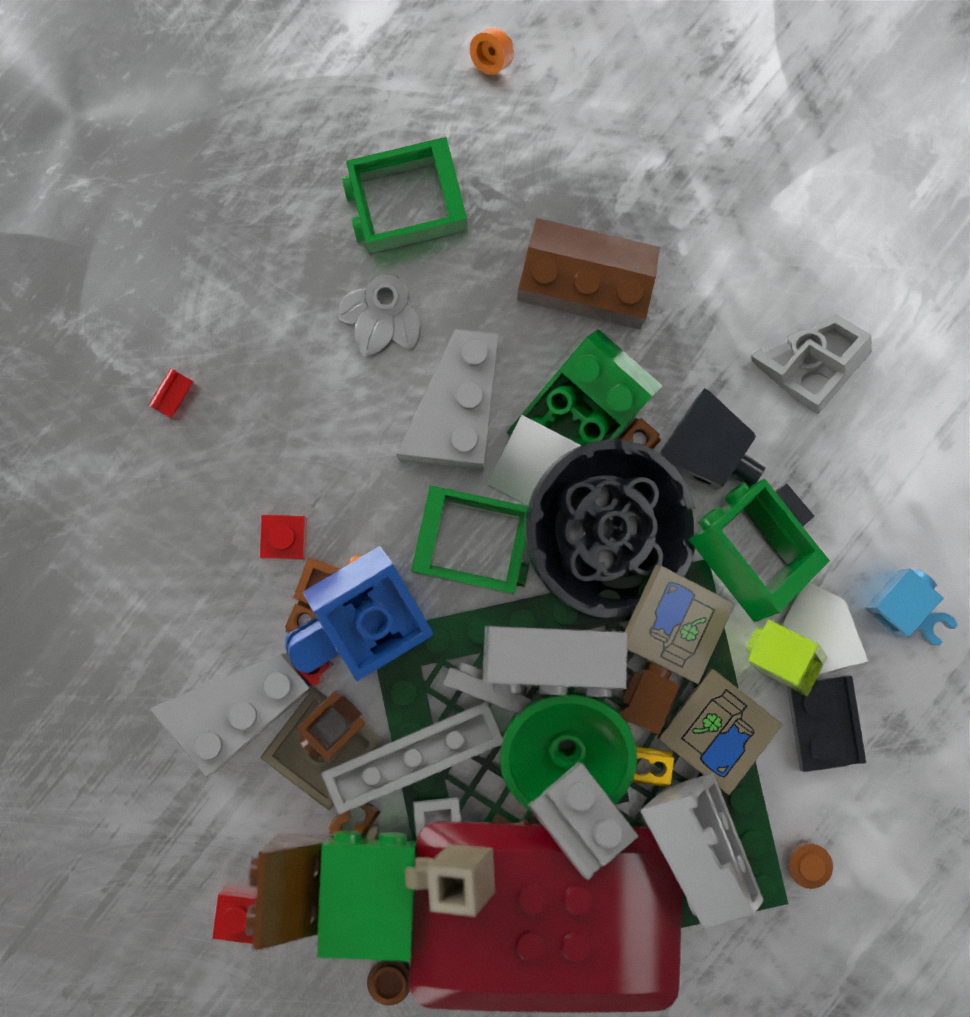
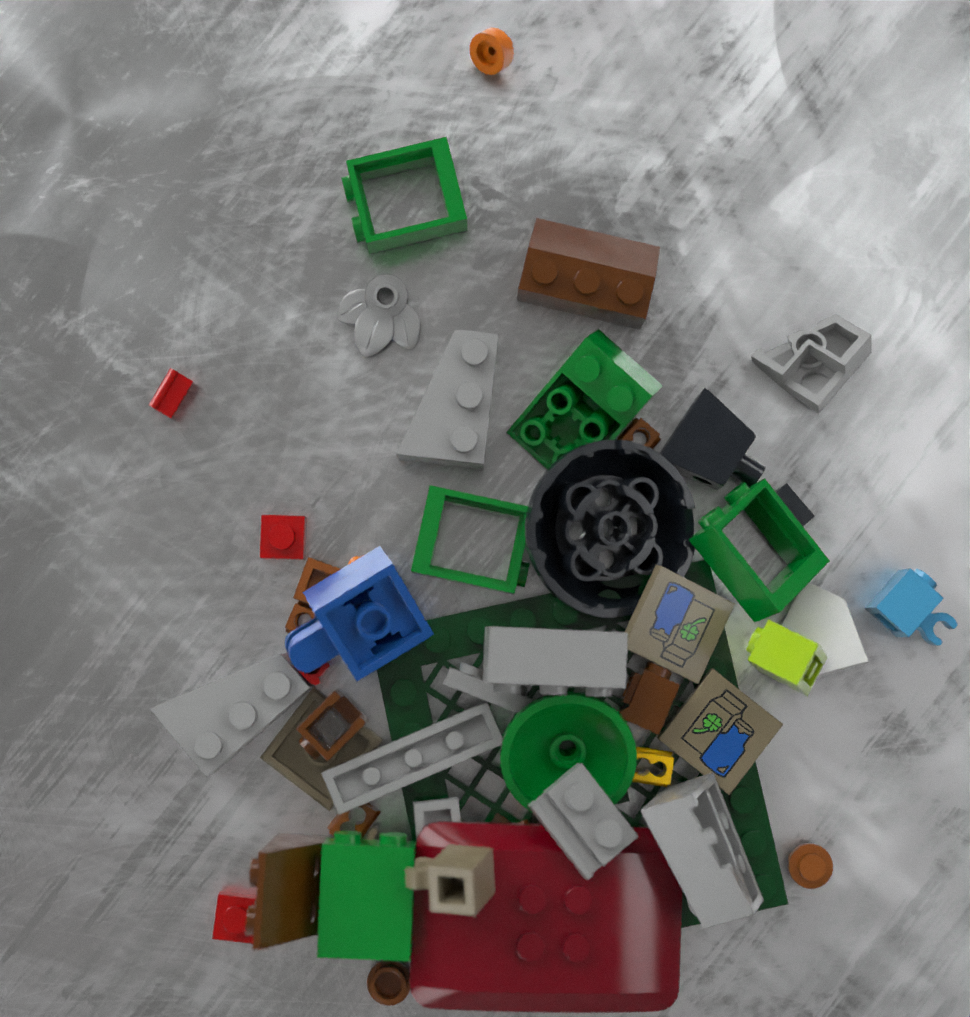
white sticker [487,415,581,506] -> none
black plate [787,675,866,772] -> none

